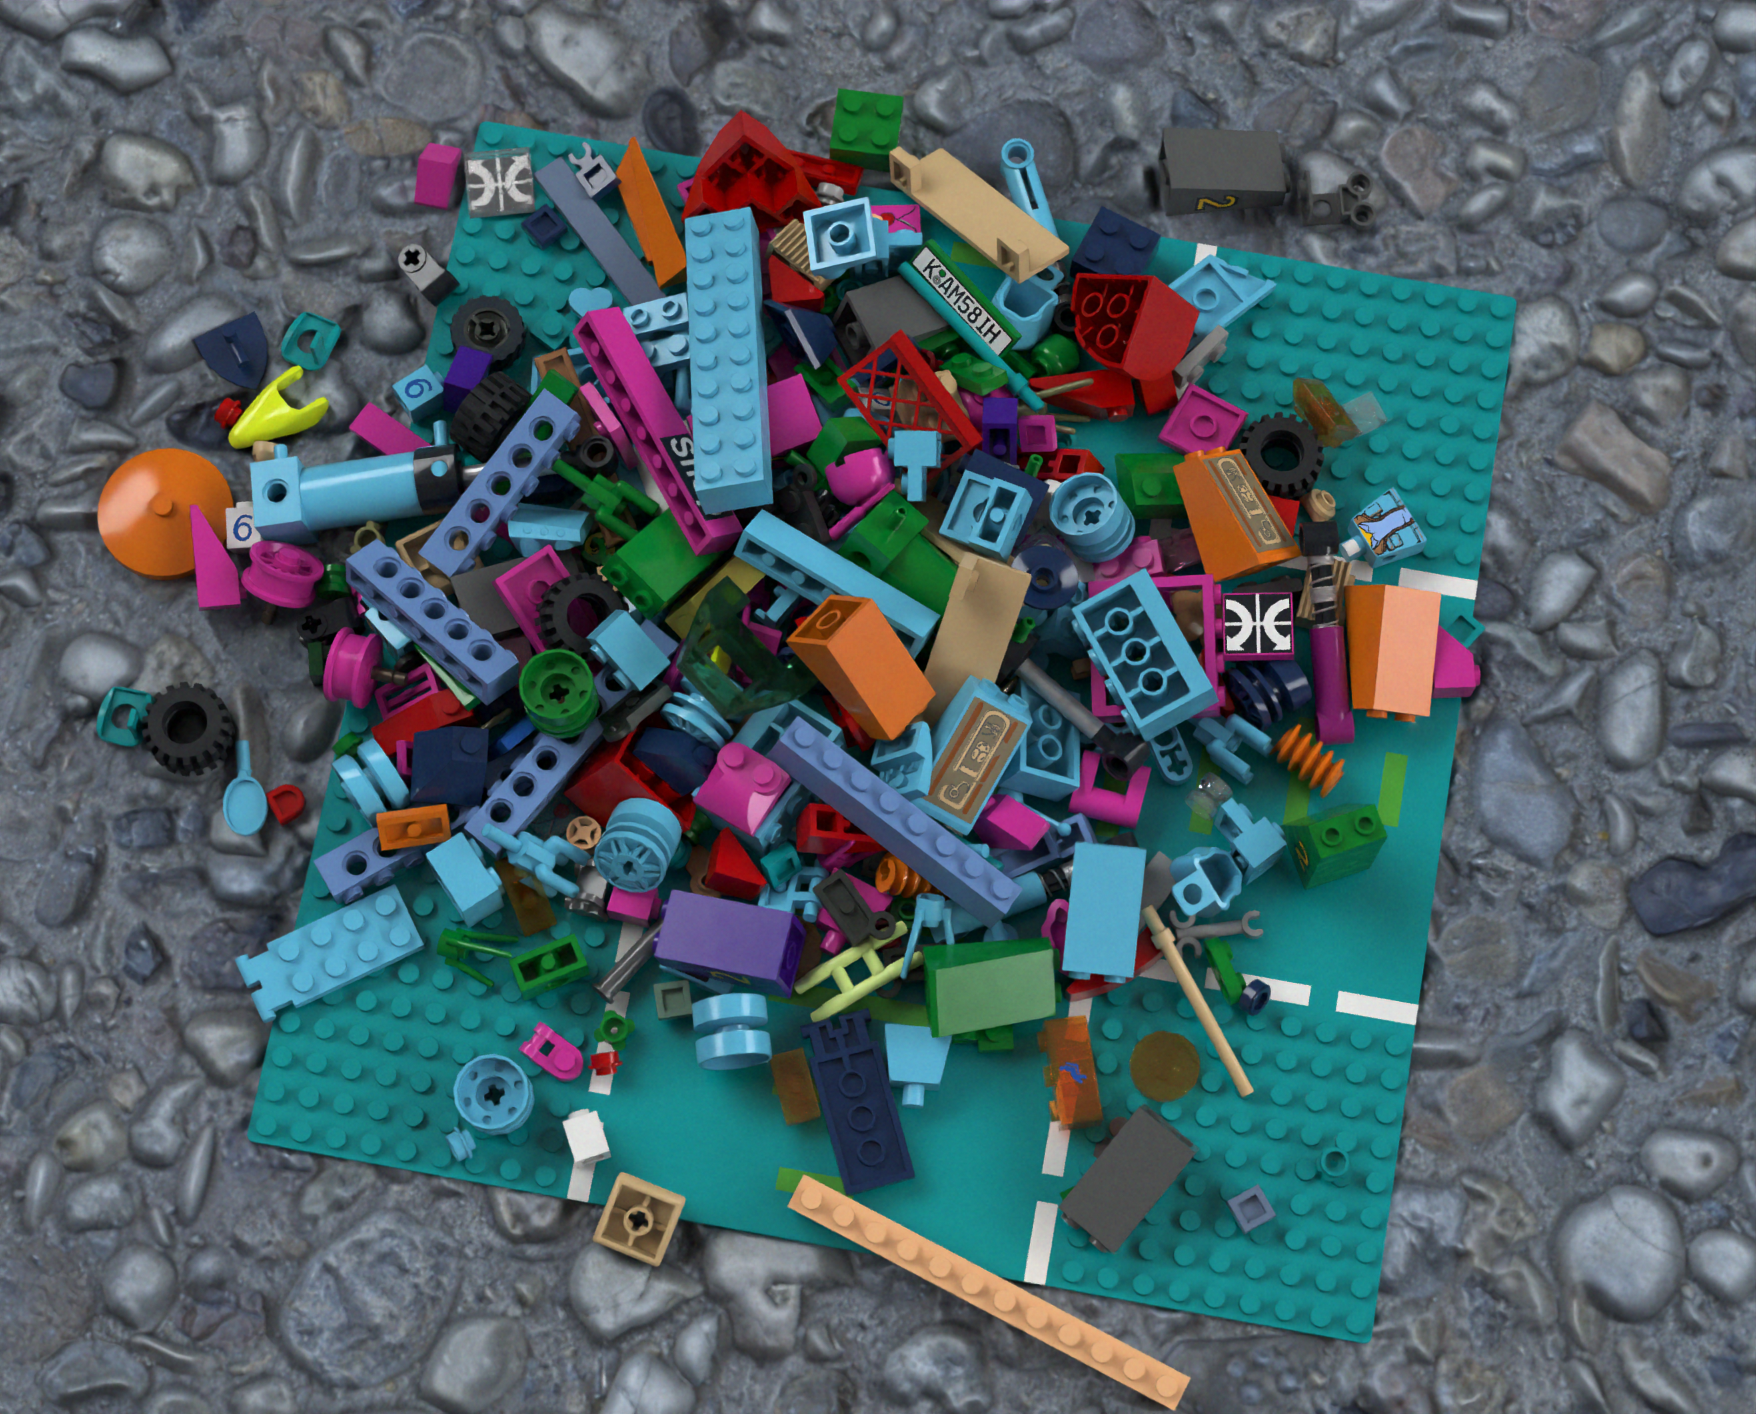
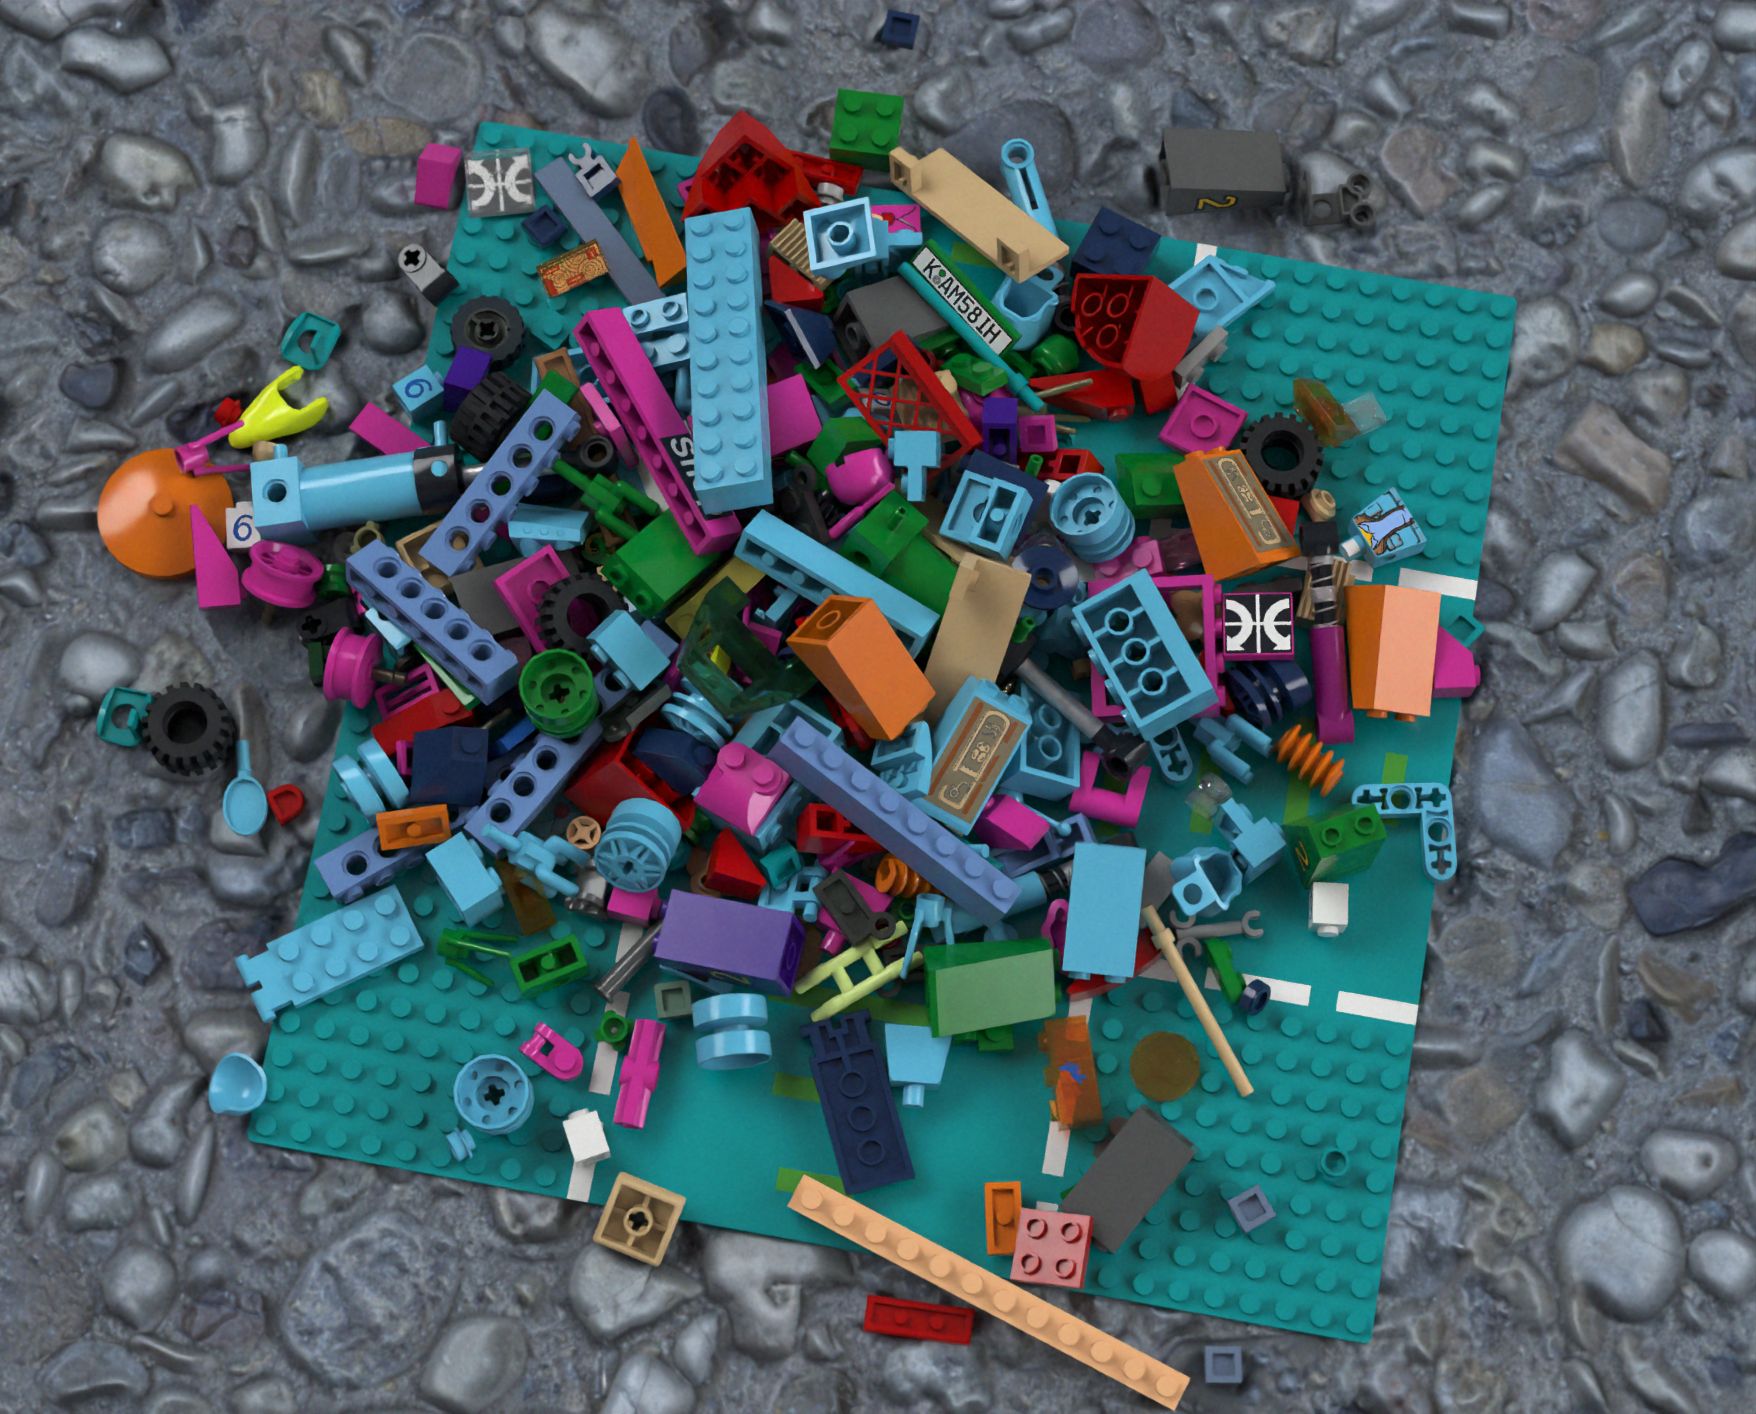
dark blue shield [194,311,268,391] -> none
green plate [332,731,363,760] -> none
medium azure tile [569,287,613,319] -> none
red plate [588,1051,623,1076] -> none
clear orange plate [769,1047,821,1127] -> none
none -> dark pink plant [174,420,250,478]
none -> medium azure helmet [208,1052,267,1116]
none -> clear orange tile [536,239,611,299]
none -> dark pink piece [613,1019,666,1130]
none -> red tile [863,1294,975,1347]
none -> dark blue plate [881,9,920,50]
none -> orange plate [984,1182,1022,1256]
none -> plate [1010,1208,1094,1290]
none -> sand blue plate [1204,1346,1242,1384]
none -> white brick [1308,882,1349,937]
none -> medium azure beam [1349,782,1457,884]

